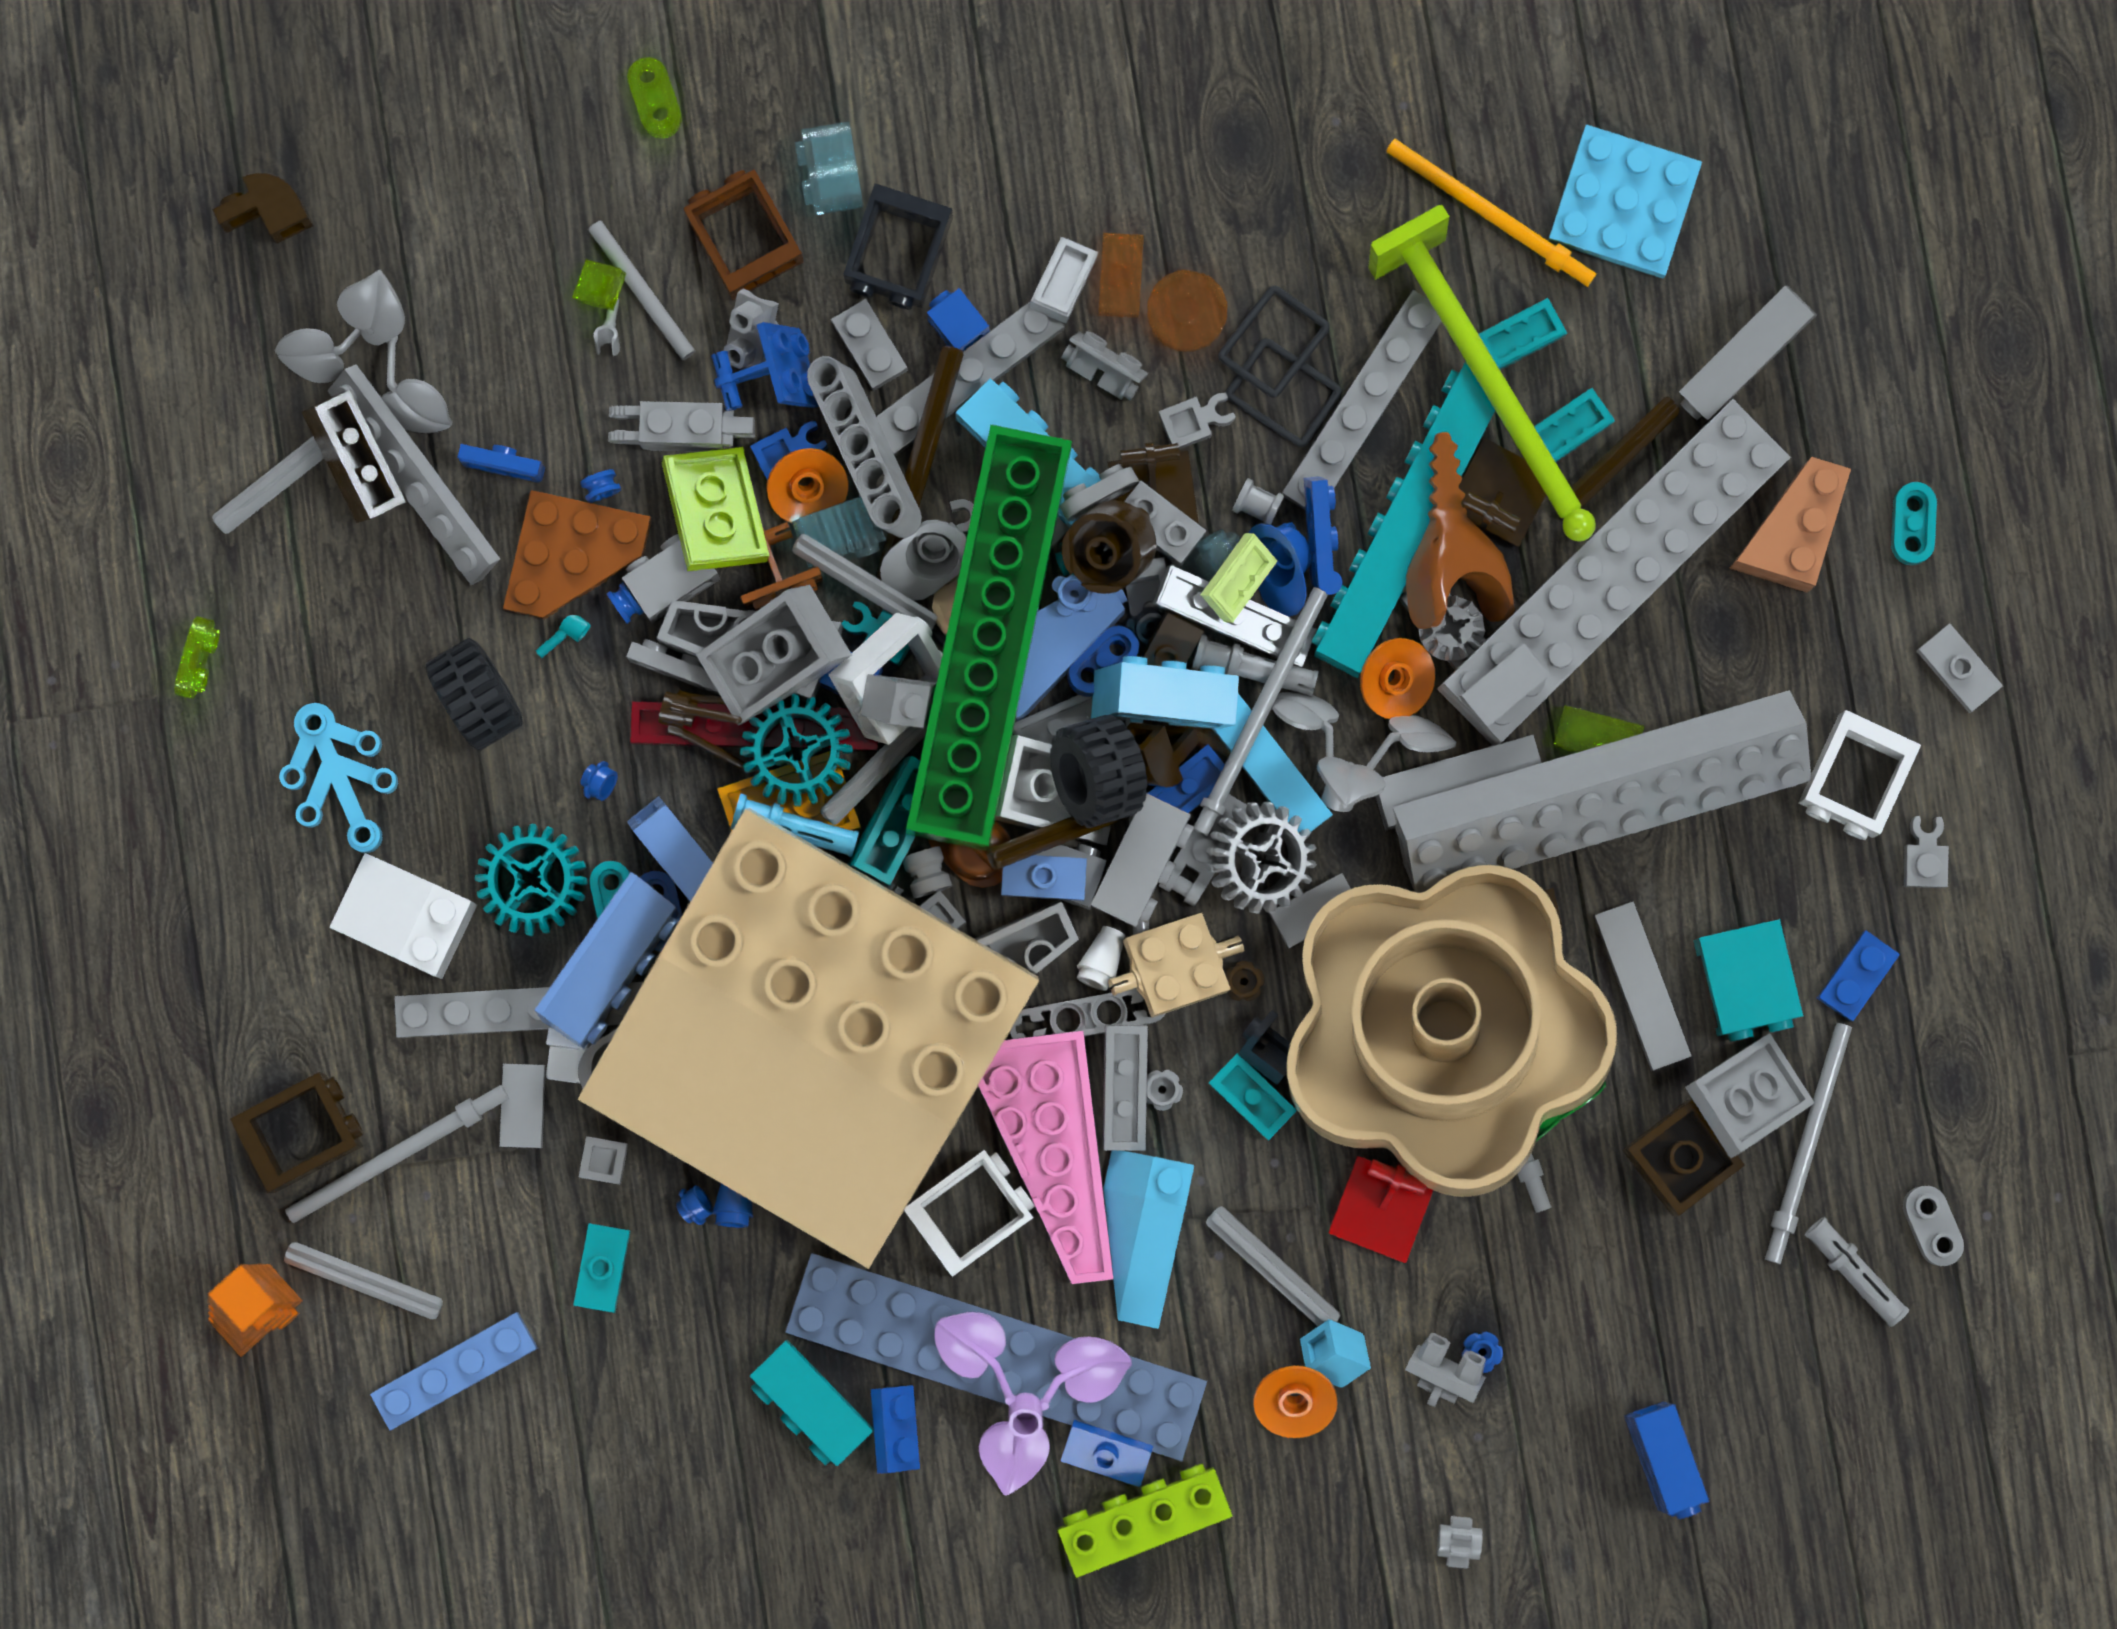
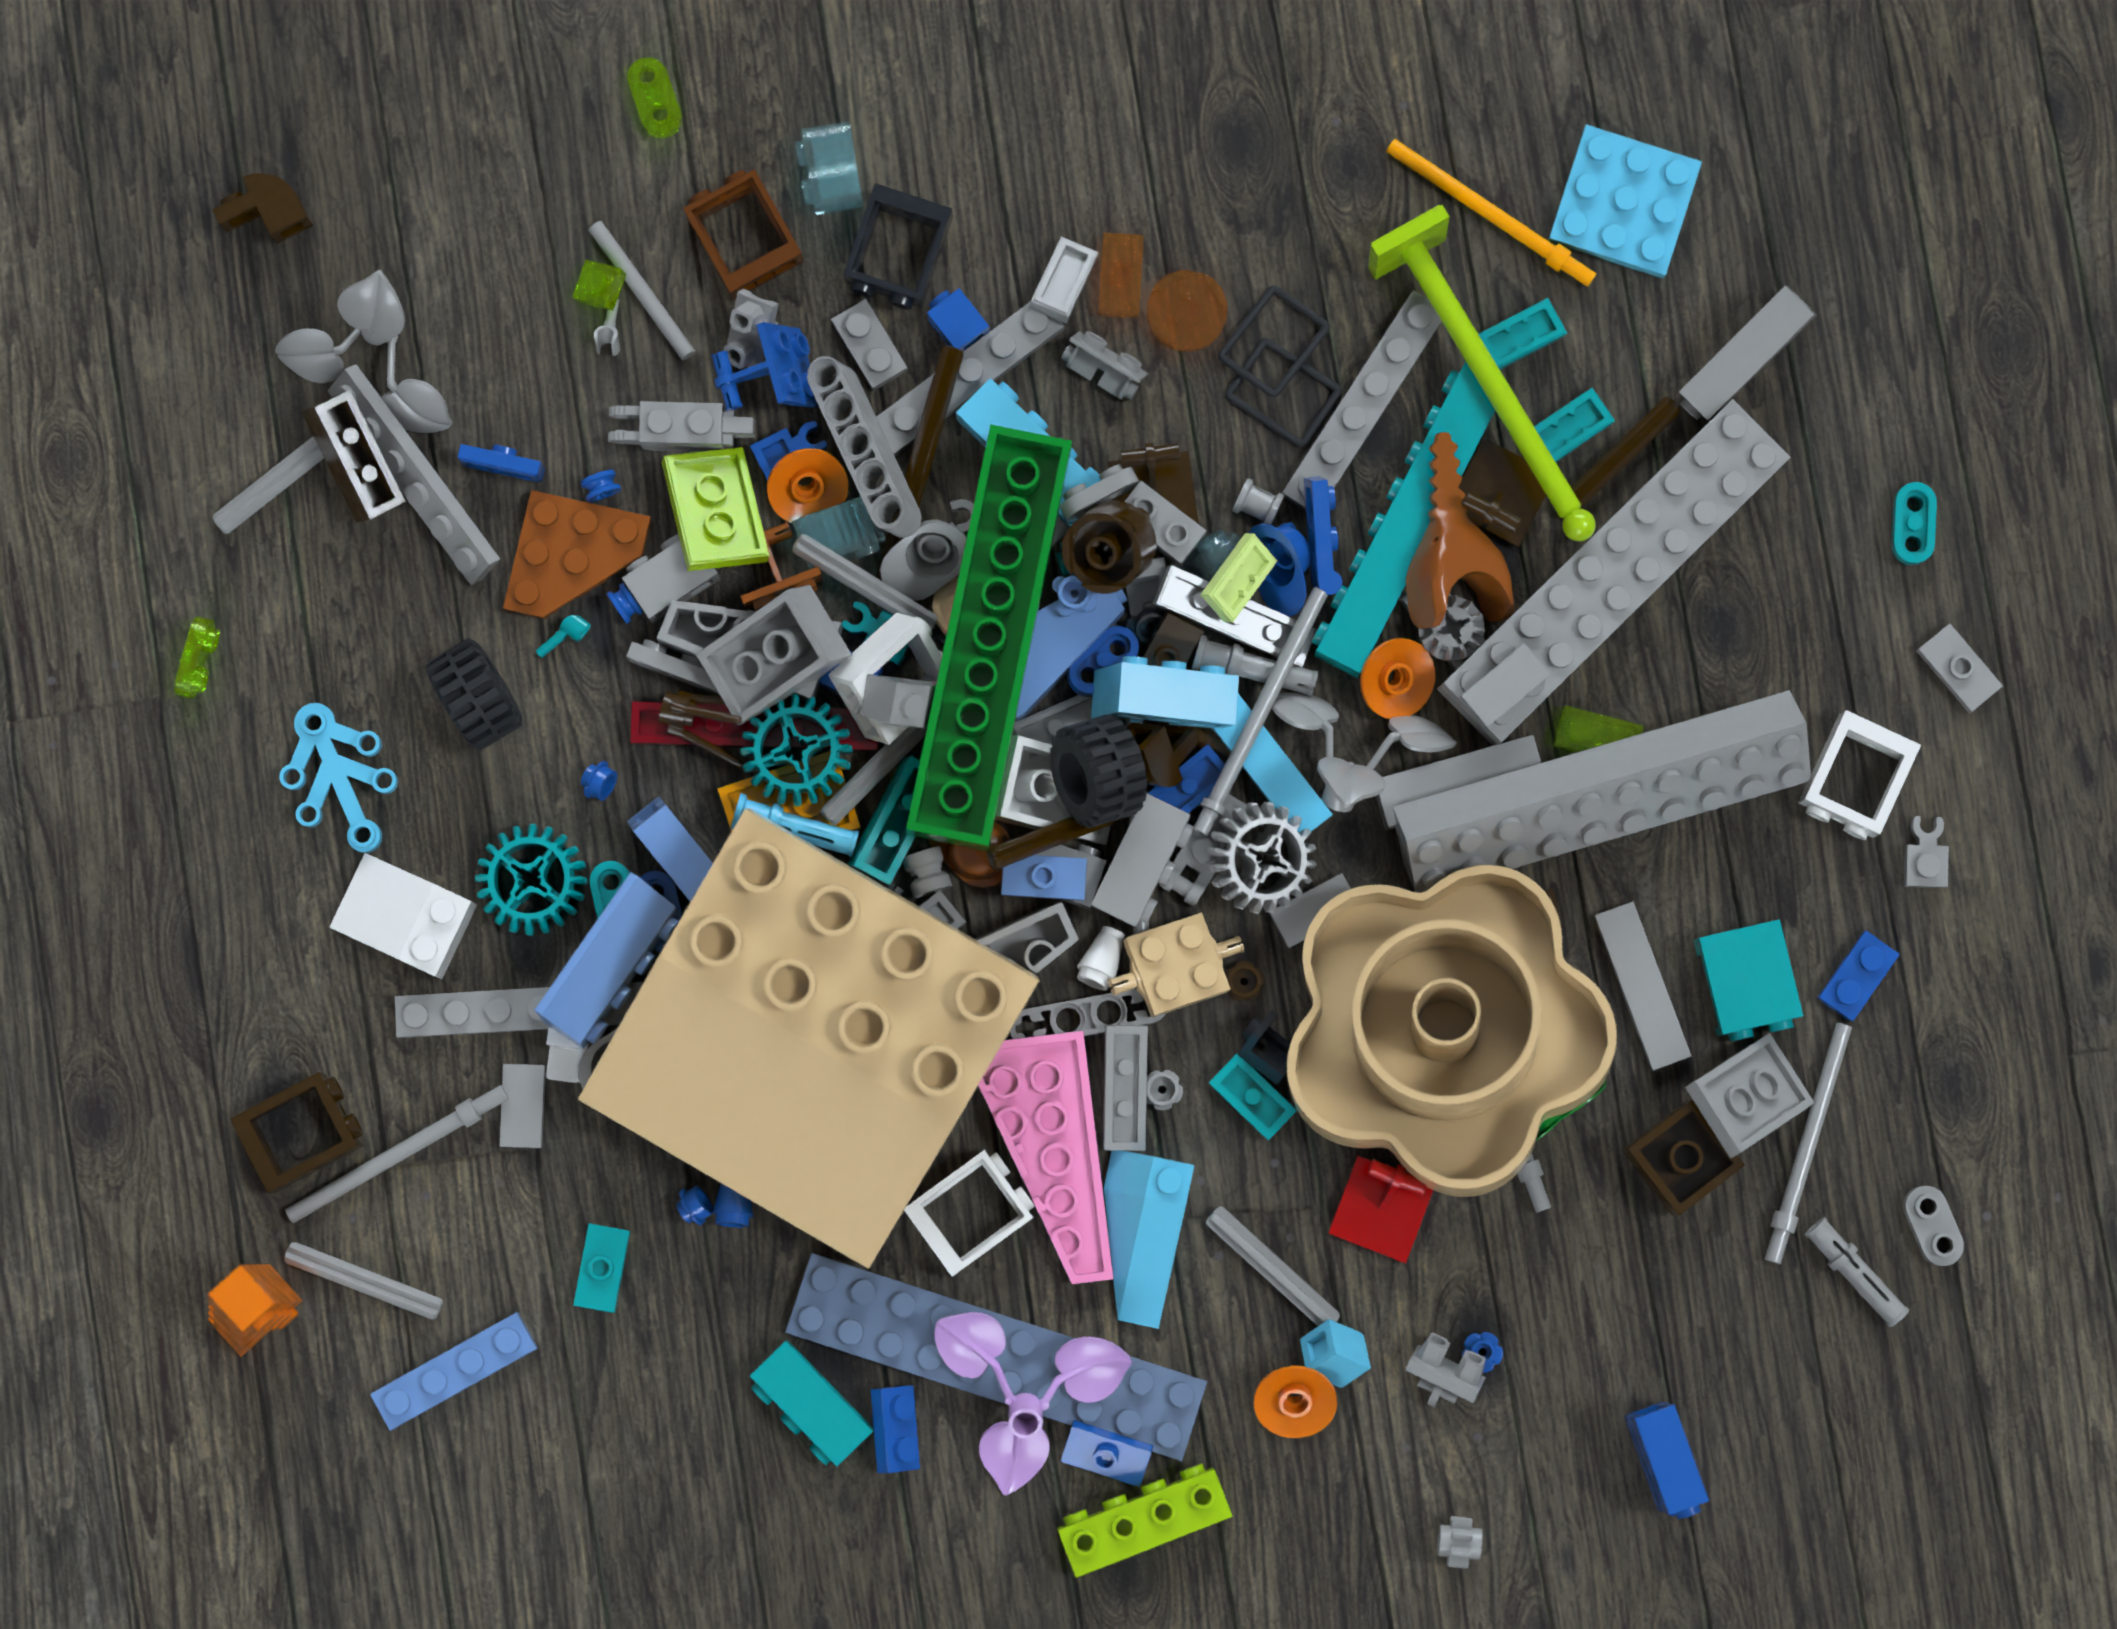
light grey plate [579,1136,628,1185] -> none
light grey plate [1158,393,1235,449] -> none
nougat wedge [1730,457,1851,593] -> none

